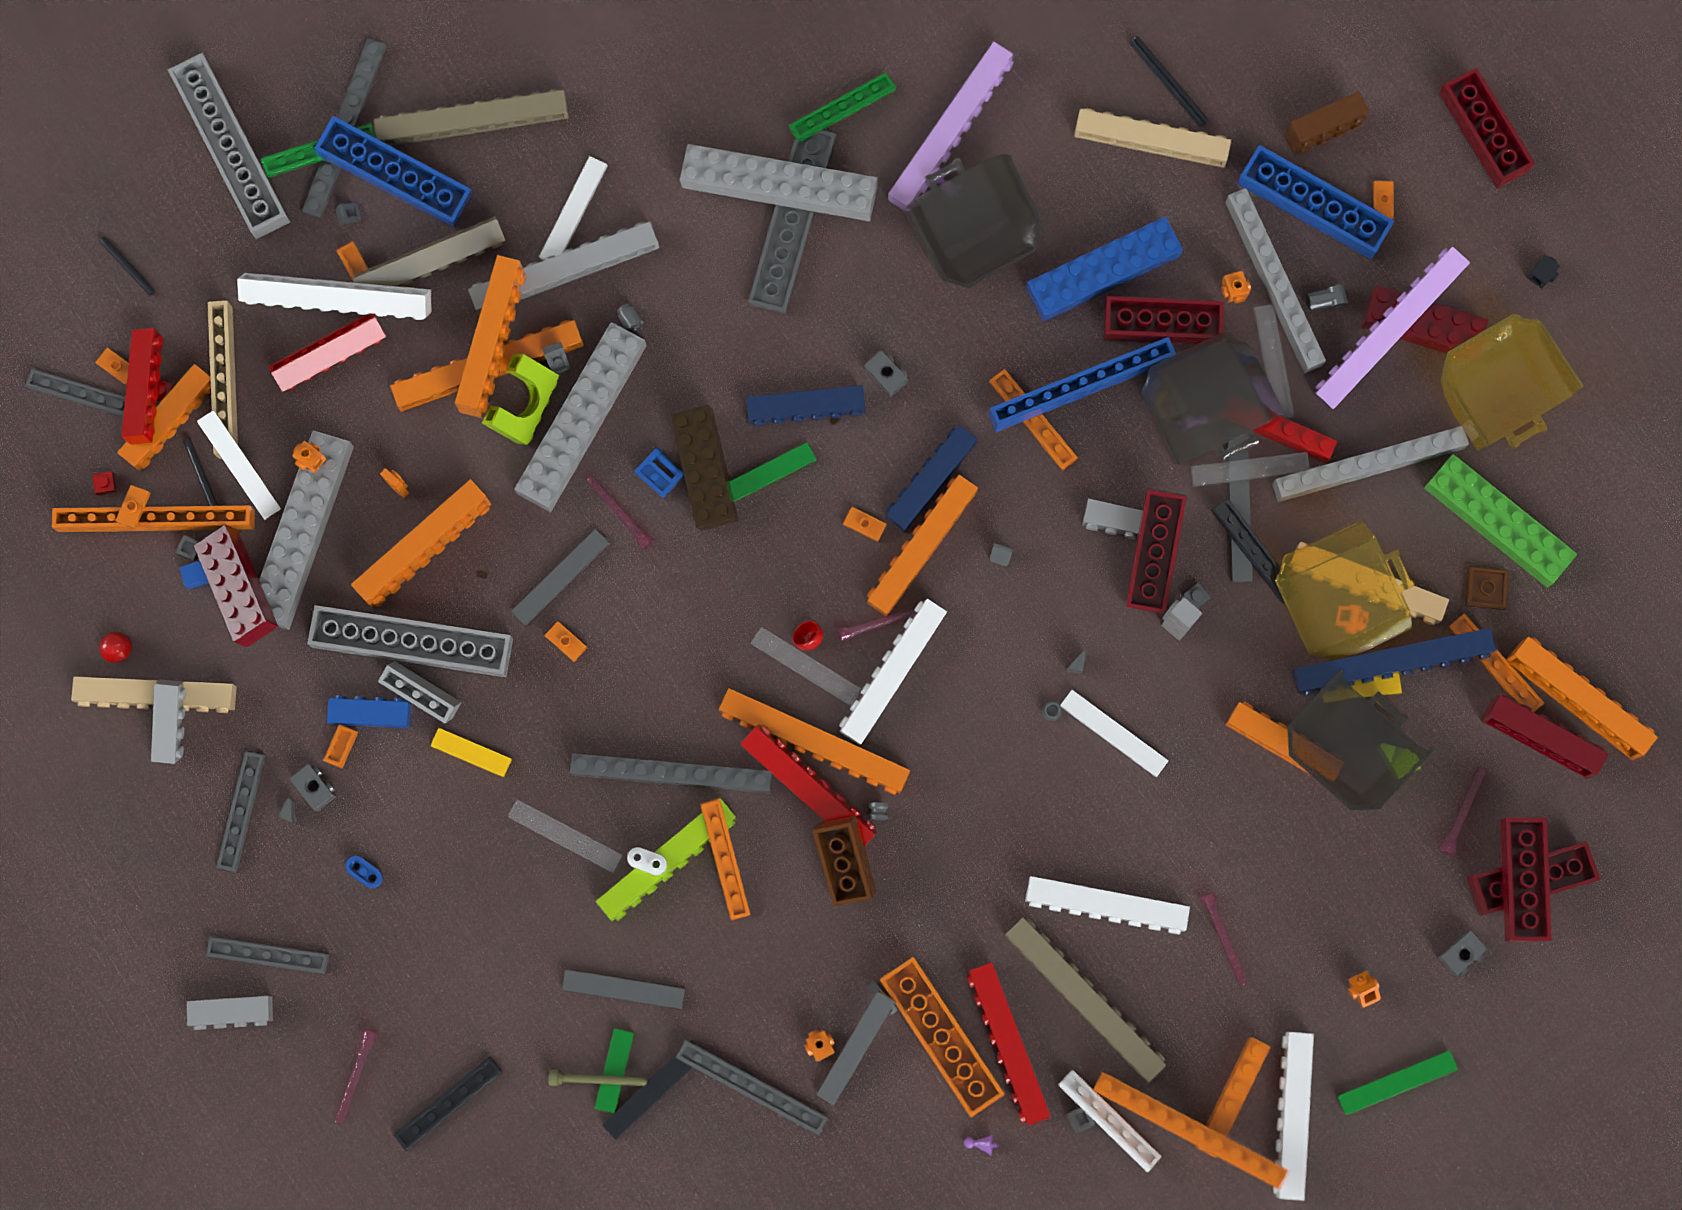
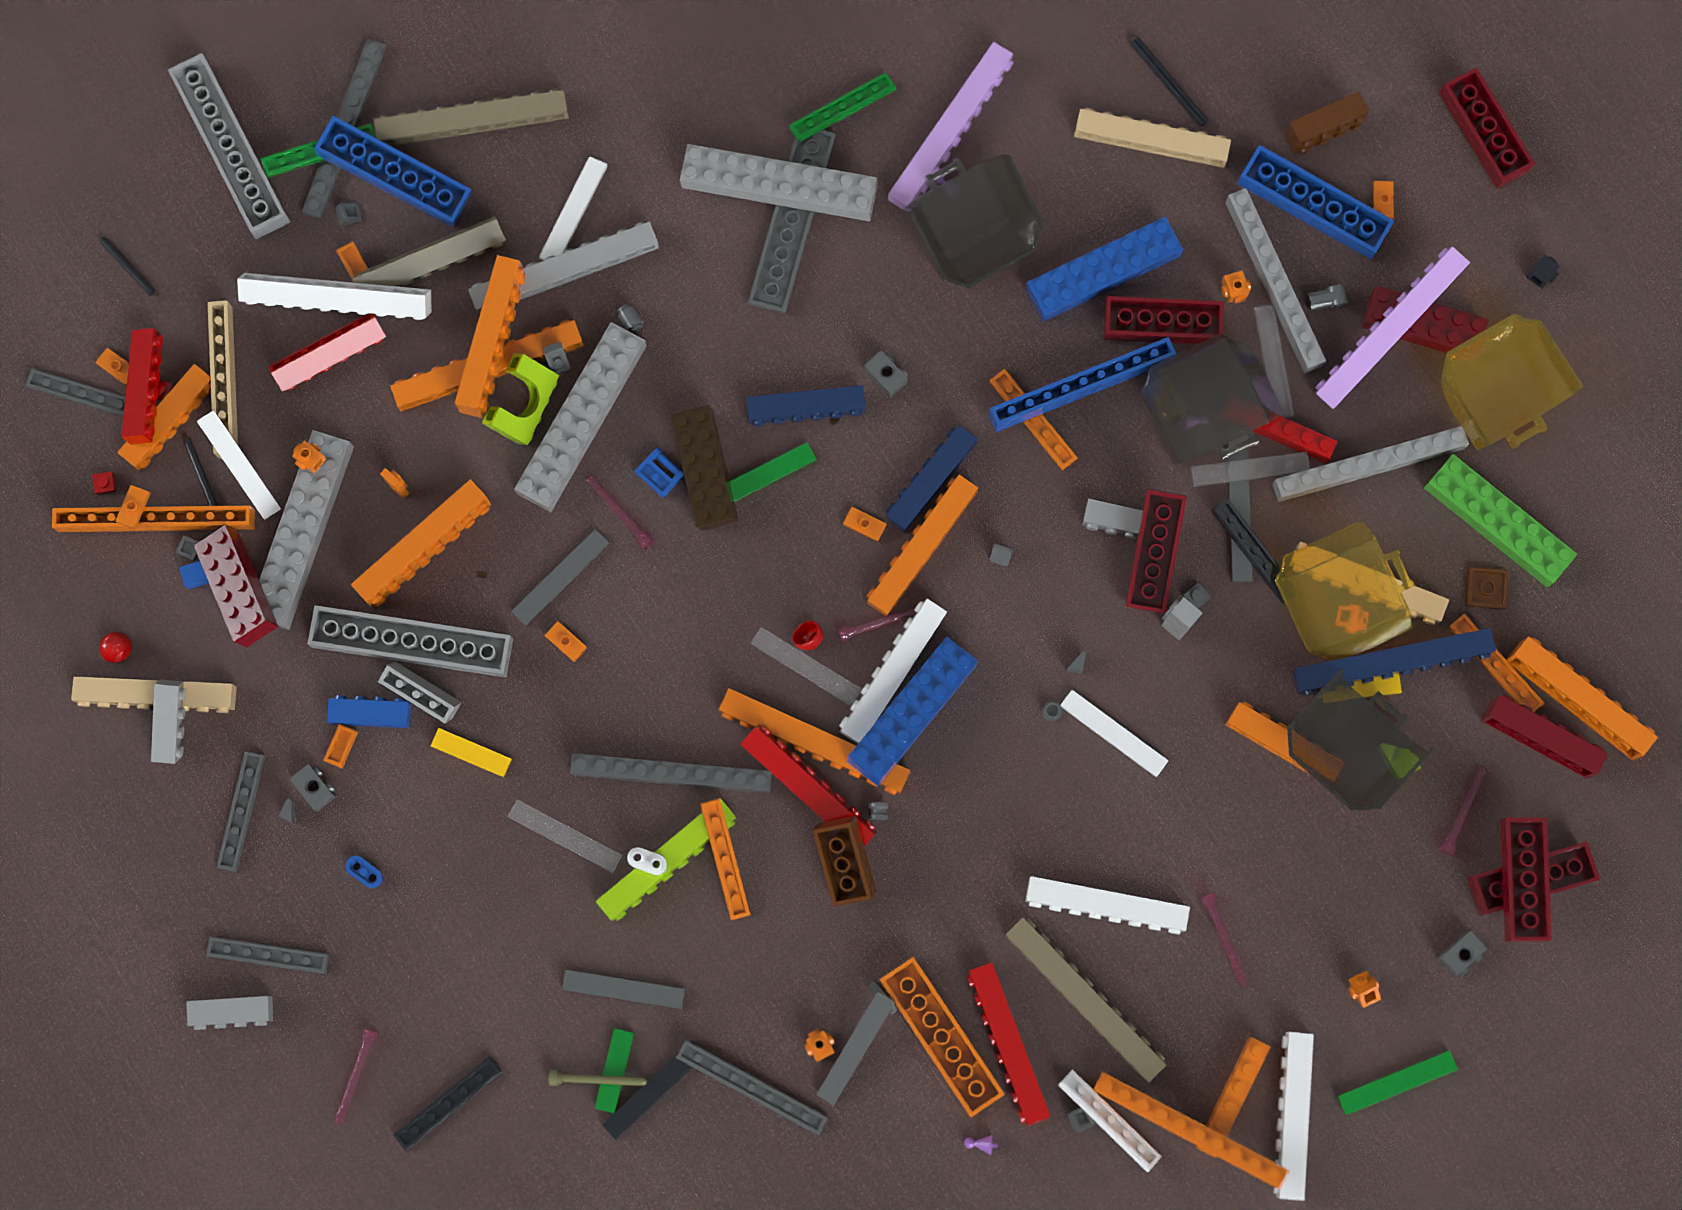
none -> blue brick [847,637,978,786]

